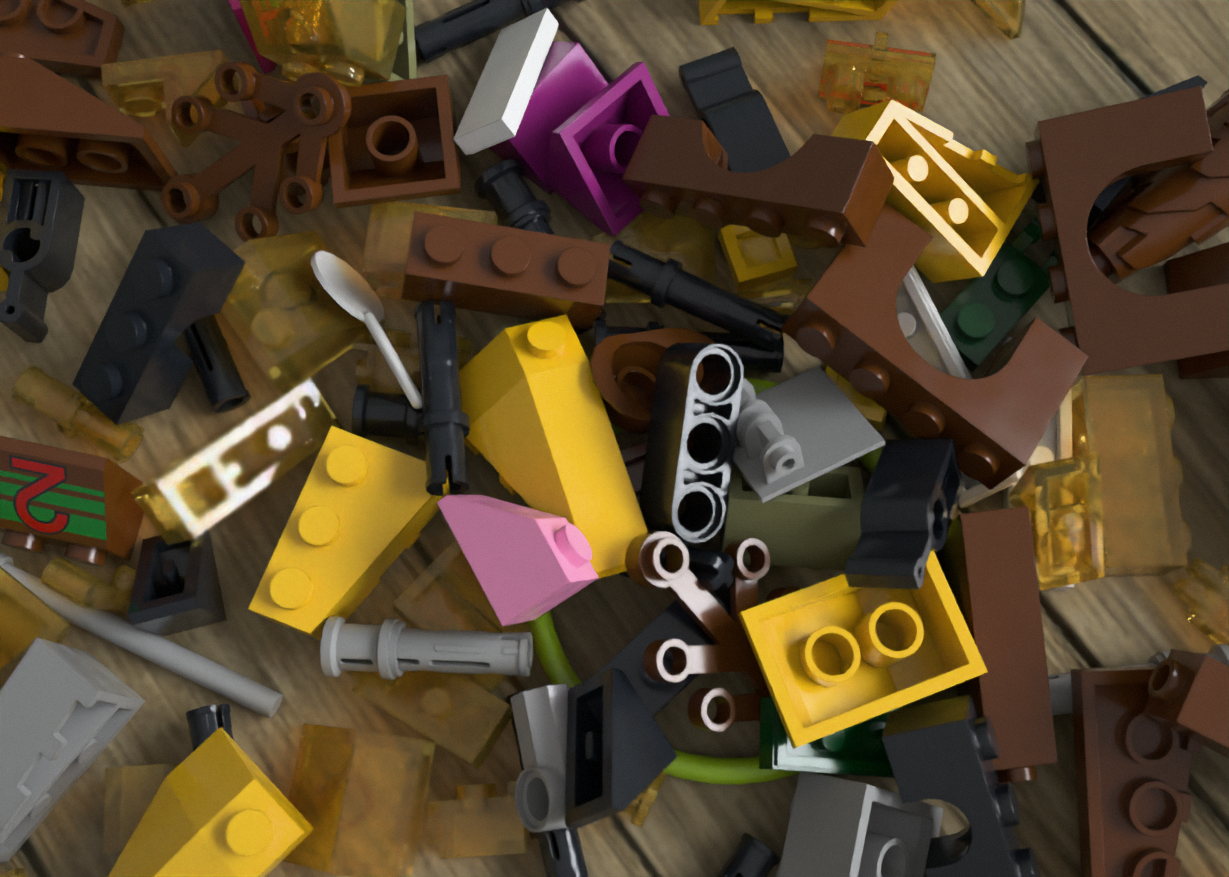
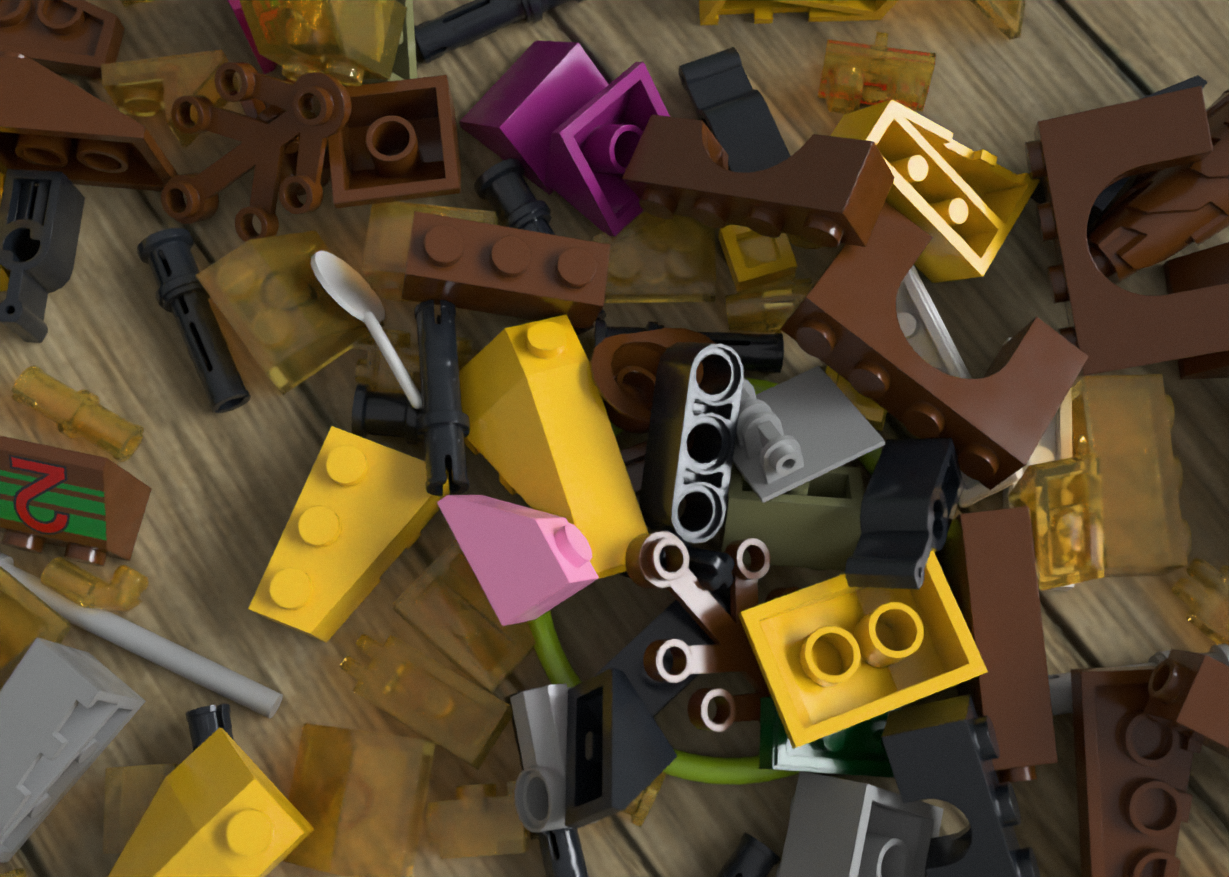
black arch [72,222,246,425] -> none
black slope [128,524,227,637] -> none
clear yellow slope [131,378,345,545] -> none
light grey pin [320,616,533,680] -> none
white tile [453,8,559,155] -> none
black pin [607,240,790,353] -> none
dark green hinge [940,216,1057,372] -> none

